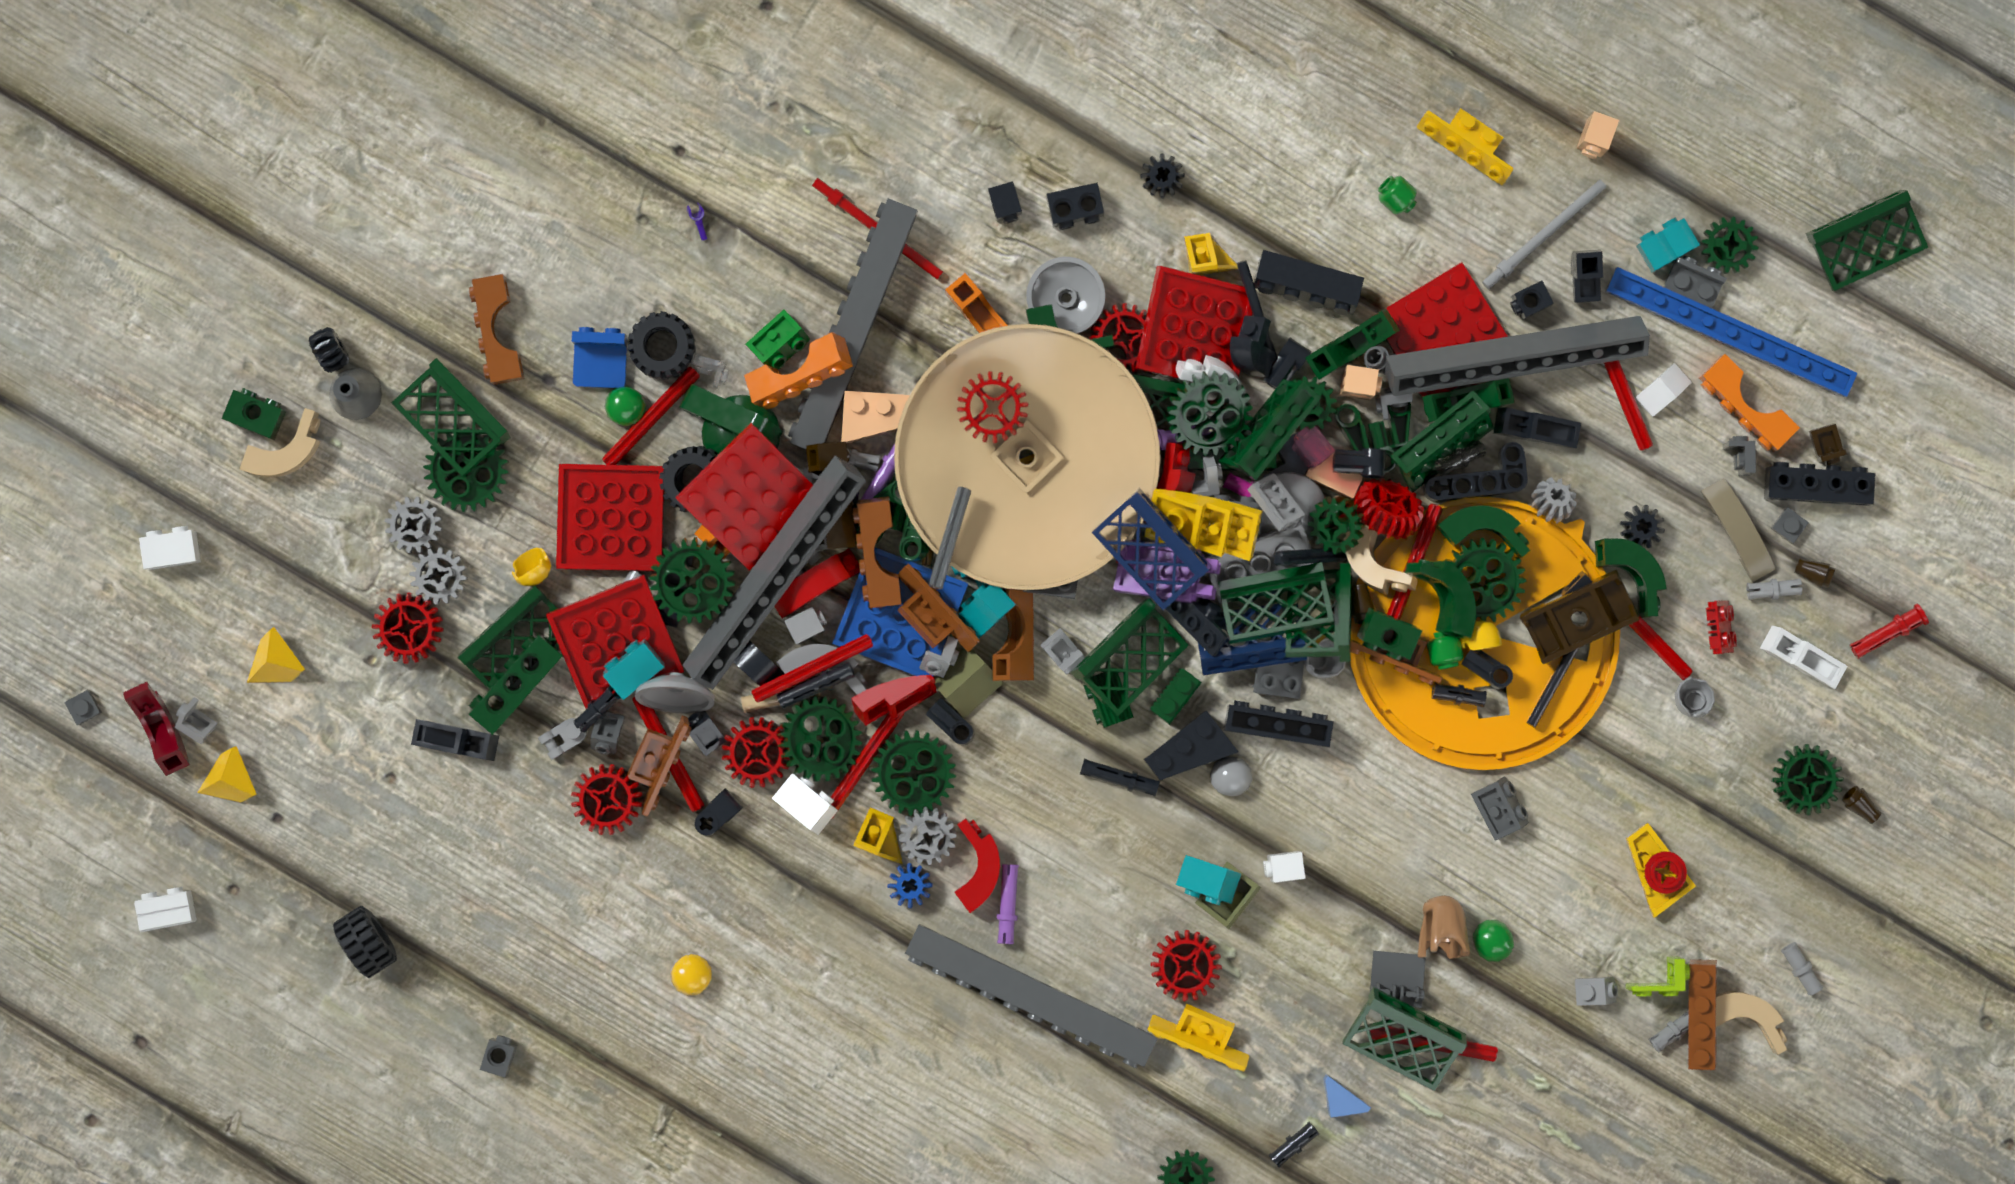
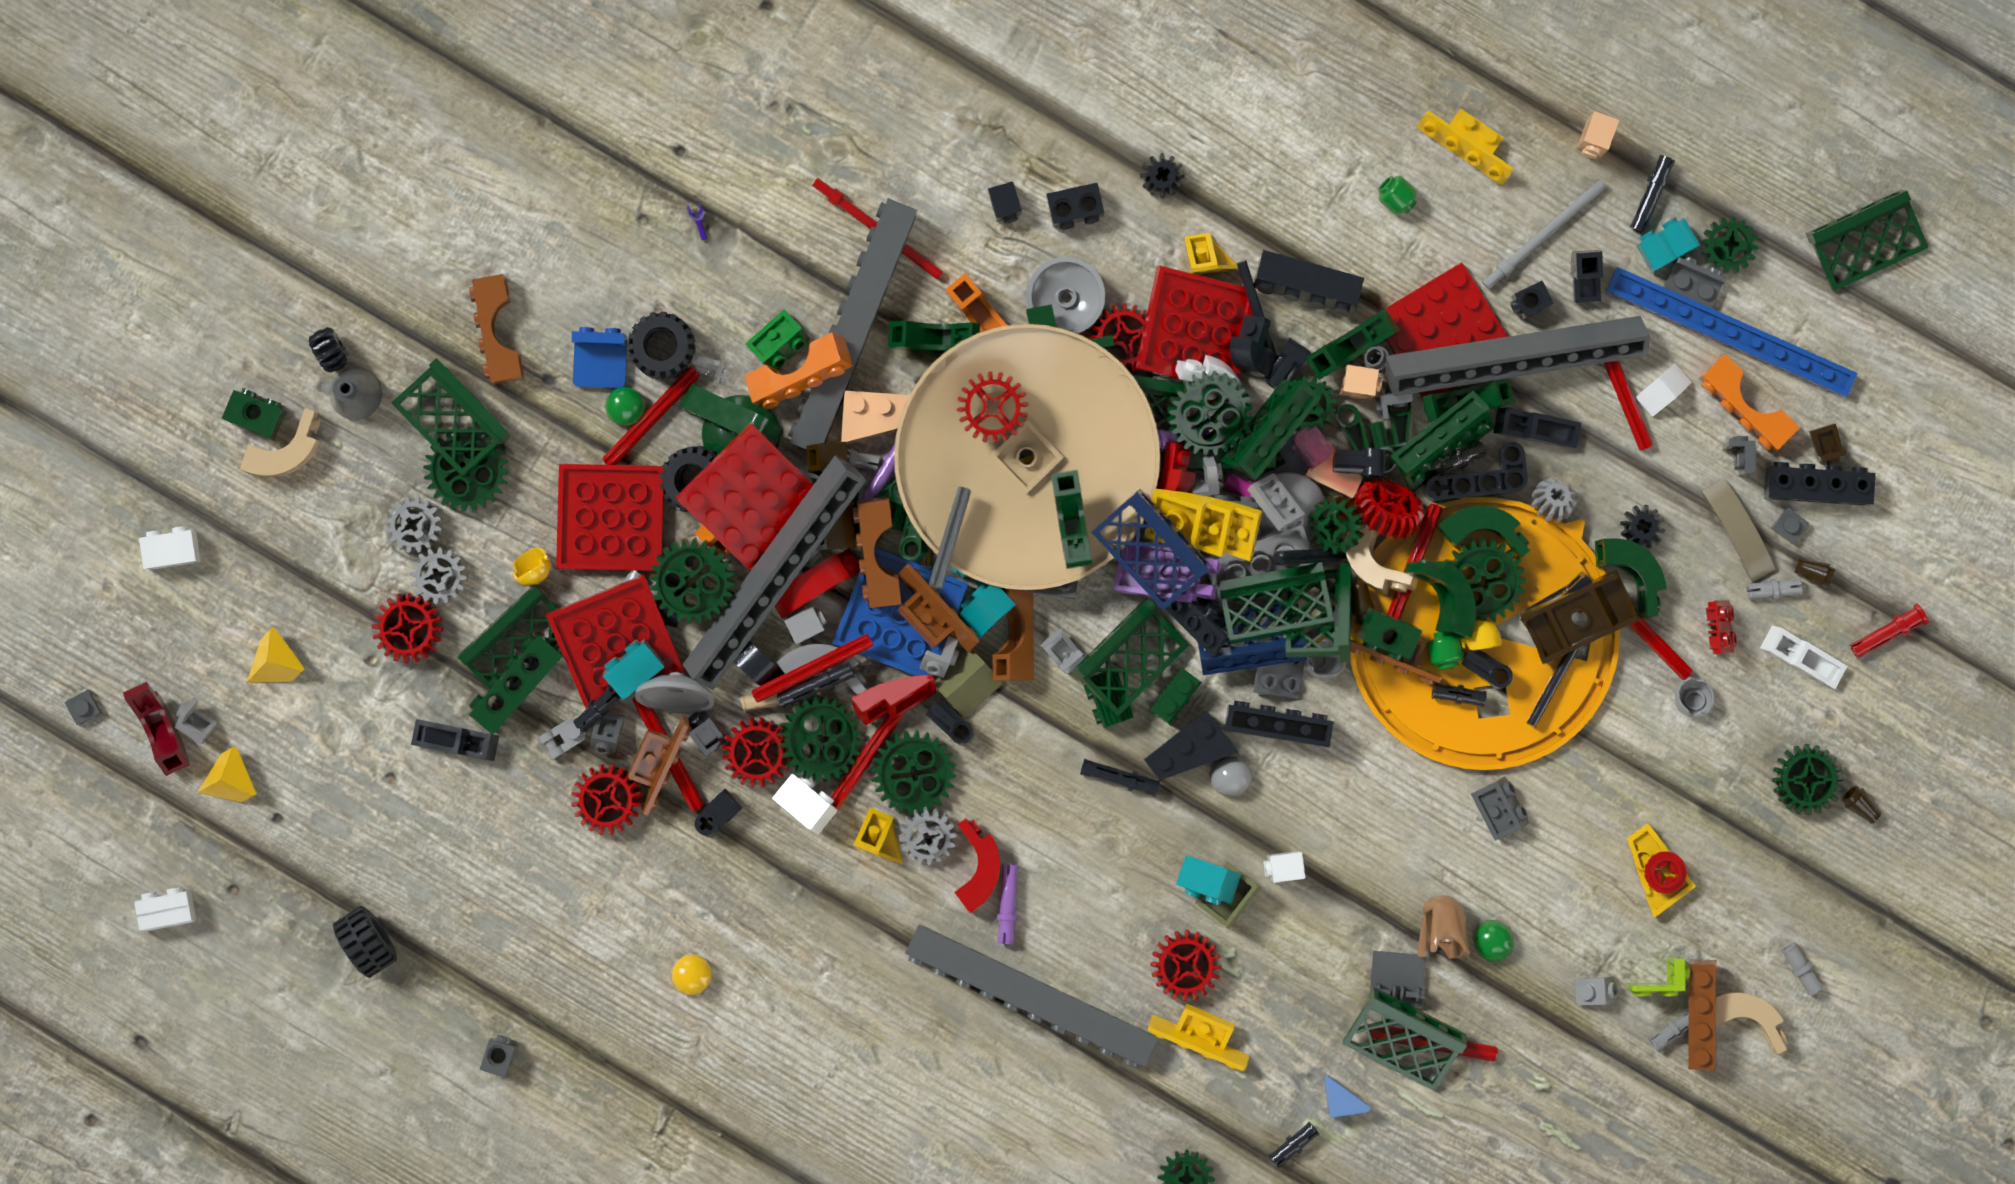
blue gear [888,863,933,908] -> none
none -> dark green arch [888,321,980,352]
none -> dark green arch [1051,470,1093,569]
none -> black pin [1629,155,1675,234]

